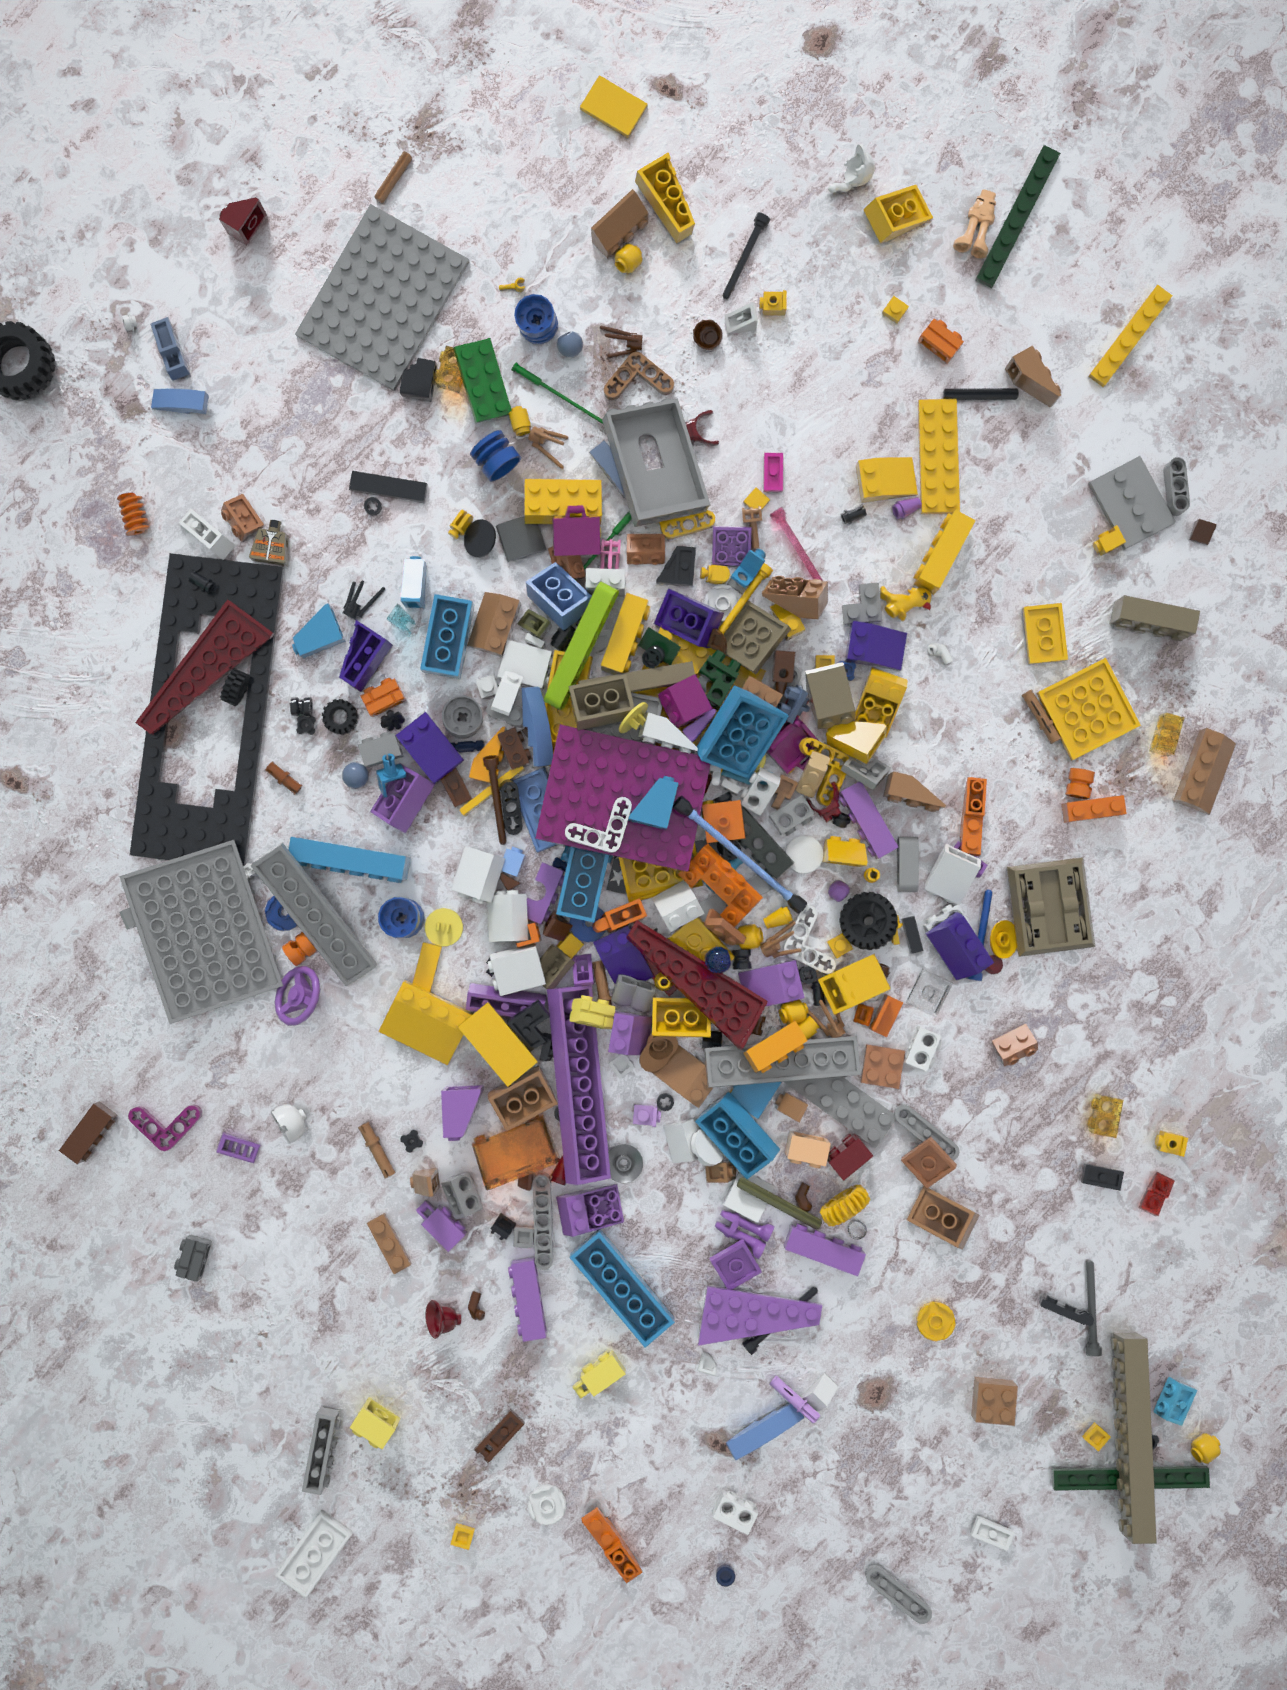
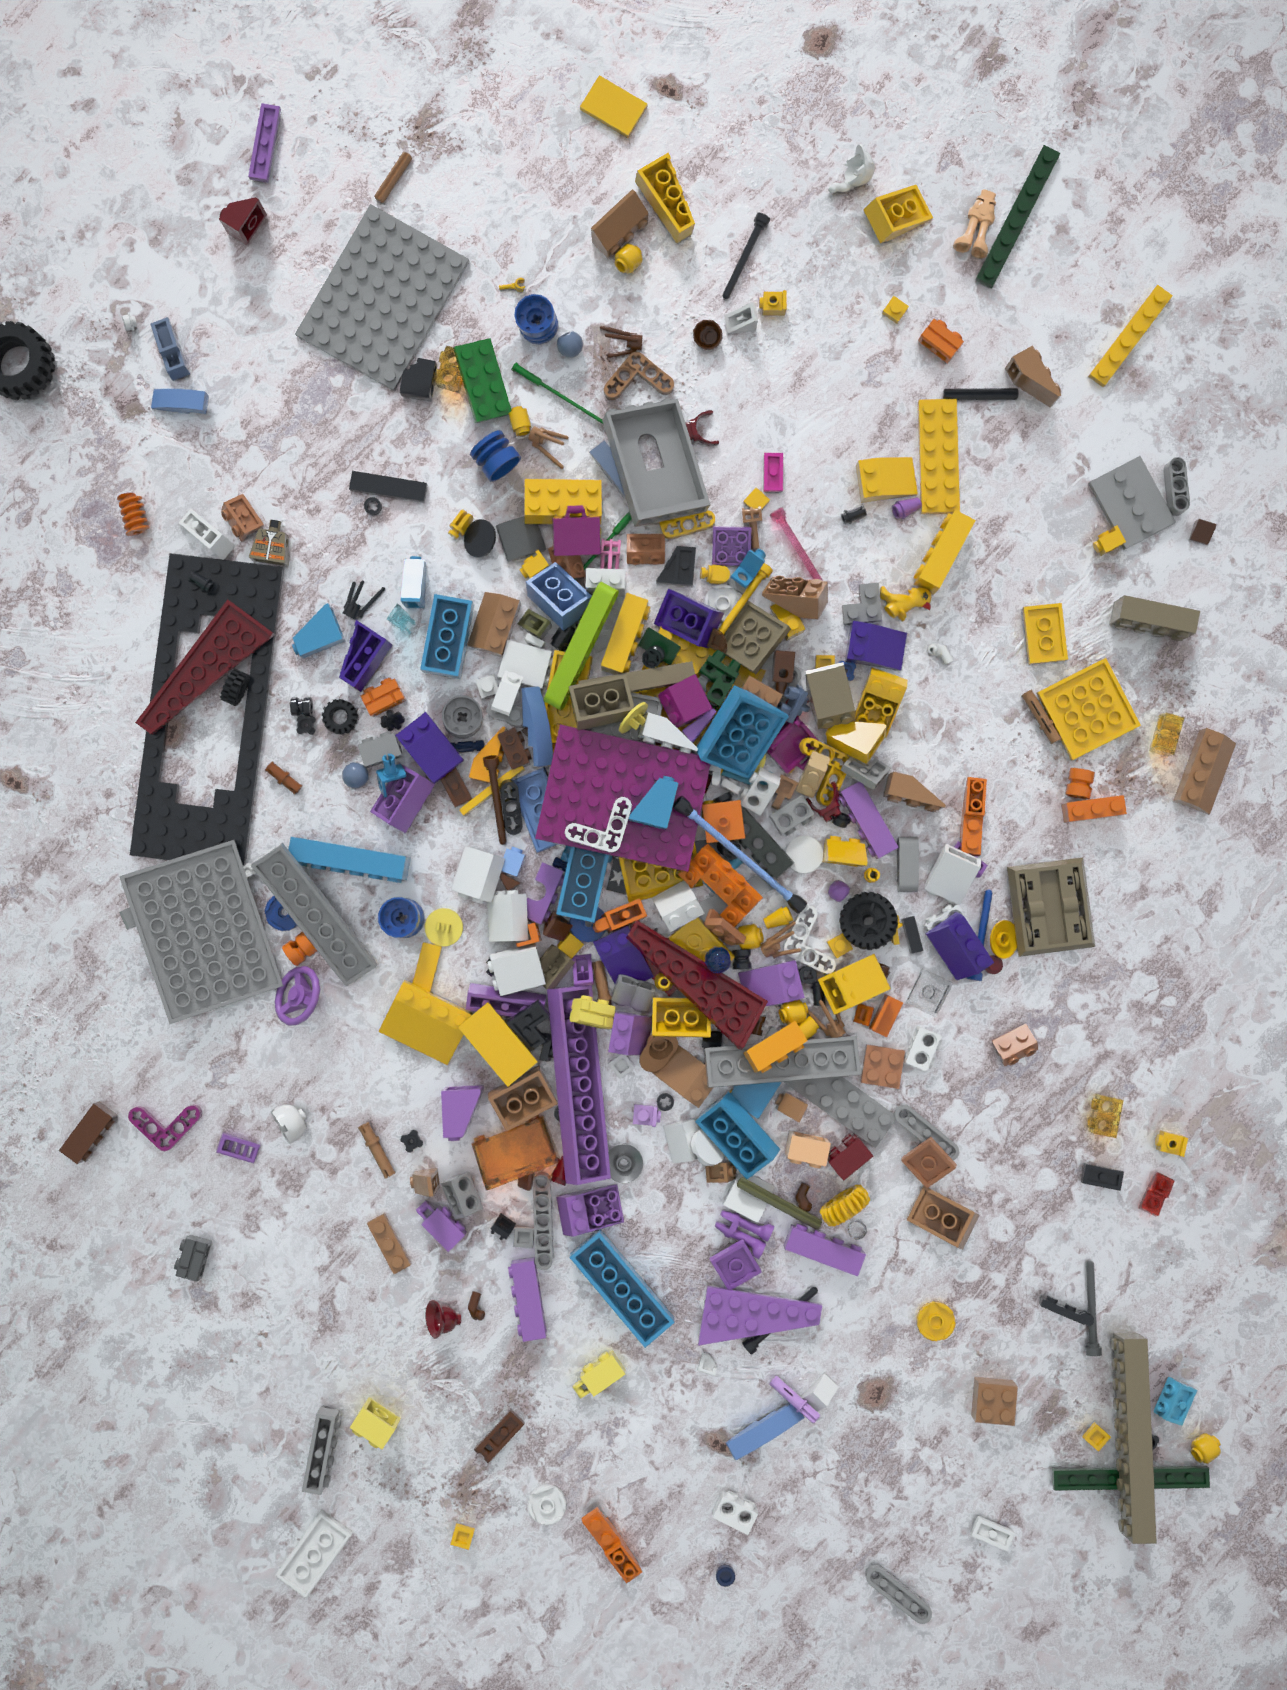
none -> medium lavender plate [248,103,281,183]
none -> yellow brick [519,550,549,579]

